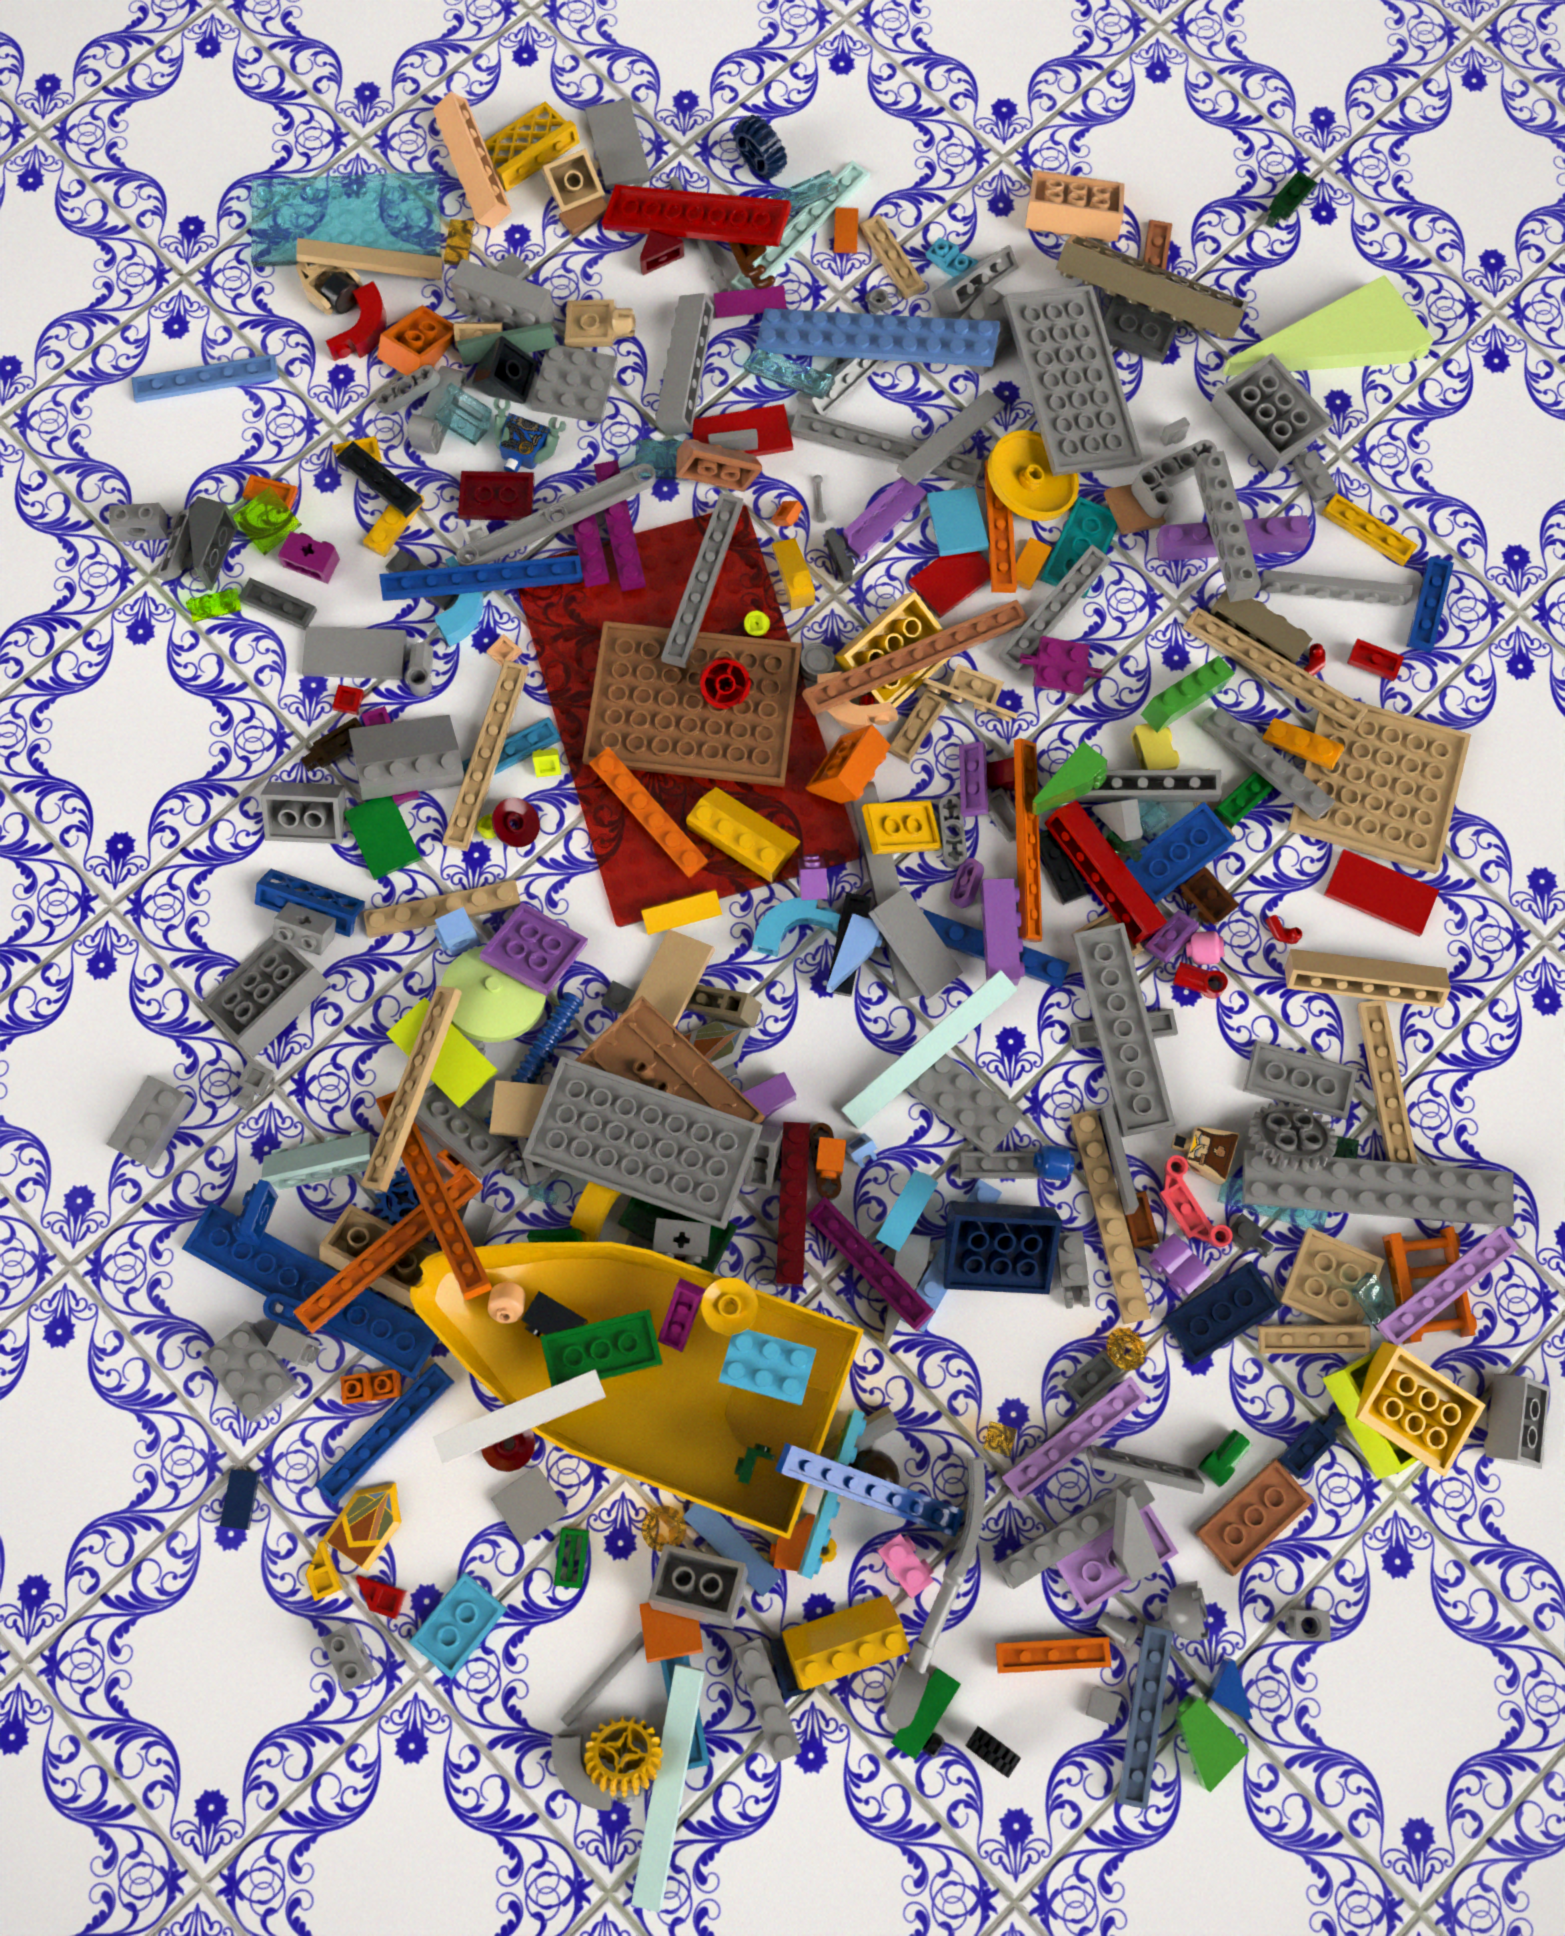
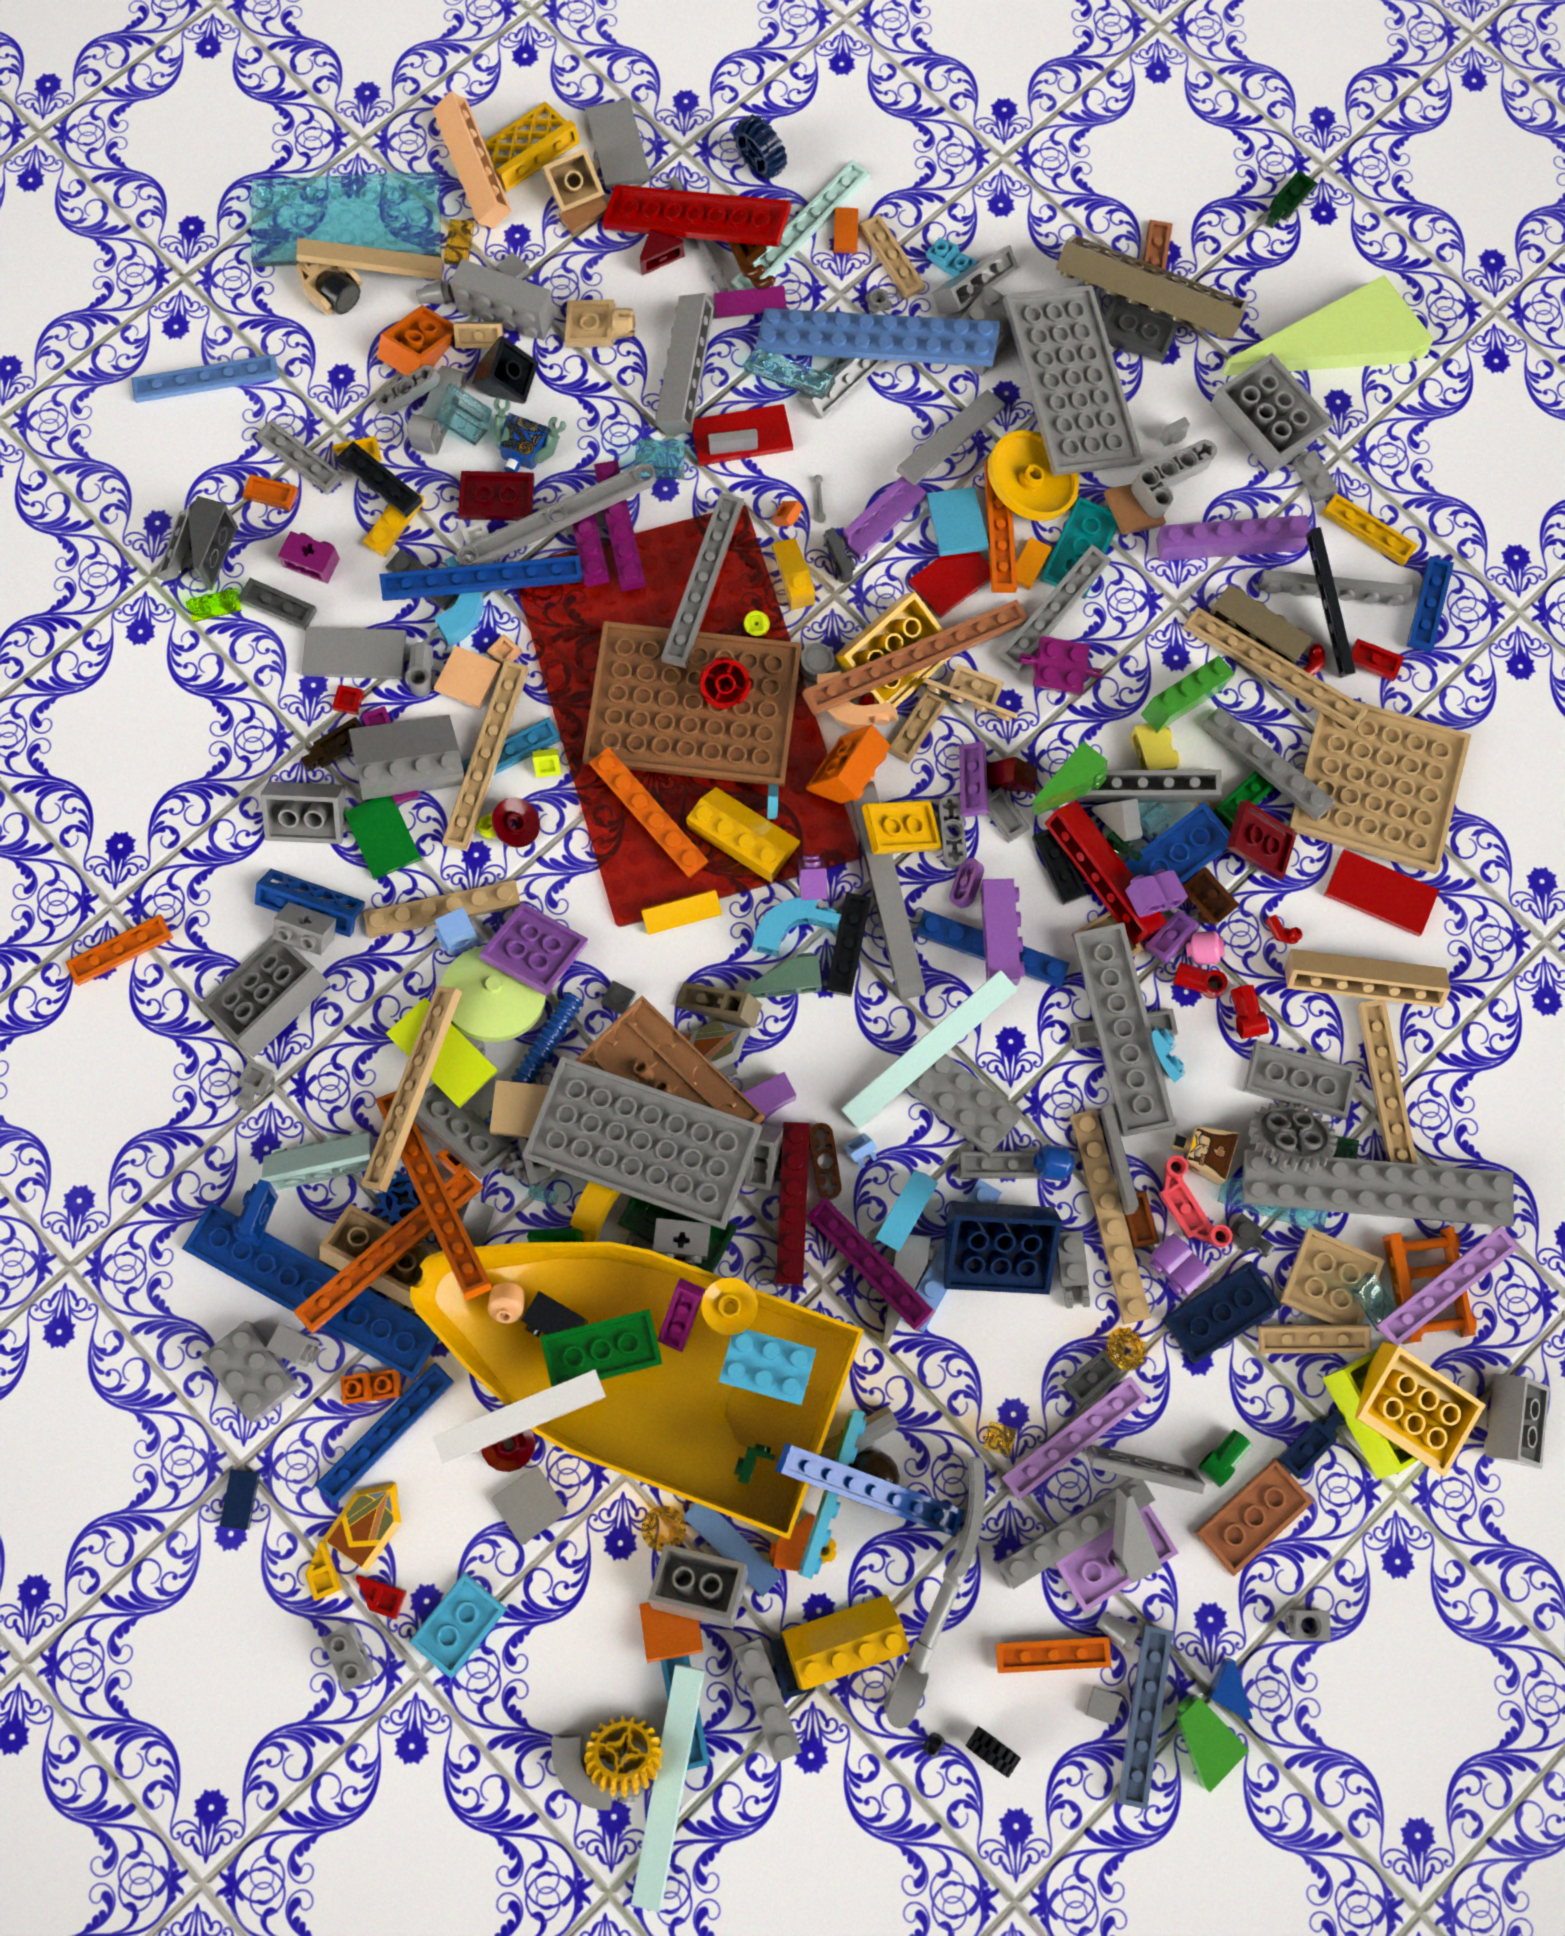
light grey slope [106,1075,195,1170] -> none
light grey brick [109,502,168,542] -> none
clear neon green tile [233,486,302,556] -> none
blue plate [263,1293,308,1331] -> none
red arch [326,281,387,361] -> none
sand green tile [457,322,557,366] -> none
light grey plate [531,345,618,424] -> none
green tile [553,1527,590,1589] -> none
light grey bar [561,1631,644,1727] -> none
tan tile [627,929,715,1028] -> none
nougat slope [676,439,762,492] -> none
clear light blue plate [767,170,839,214] -> none
light grey plate [791,409,983,486] -> none
orange brick [815,1137,846,1179] -> none
light blue slope [826,914,884,993] -> none
light grey tile [868,887,963,999] -> none
bright pink brick [876,1533,934,1599] -> none
green tile [891,1667,961,1760] -> none
orange tile [1014,738,1042,943] -> none
light nougat slope [1025,170,1125,242] -> none
light grey cylinder [1162,1581,1209,1641] -> none
light grey brick [1194,450,1261,602] -> none
light orange plate [1262,718,1344,770] -> none
none -> orange tile [65,914,173,986]
none -> light grey tile [255,420,344,495]
none -> light grey cone [416,280,453,304]
none -> light nougat tile [434,645,501,709]
none -> sand green slope [743,953,822,999]
none -> medium azure tile [767,784,779,819]
none -> medium lavender brick [1125,869,1188,917]
none -> medium azure slope [1152,1026,1185,1083]
none -> dark red plate [1226,800,1297,880]
none -> red piece [1230,984,1269,1039]
none -> black tile [1306,527,1356,678]

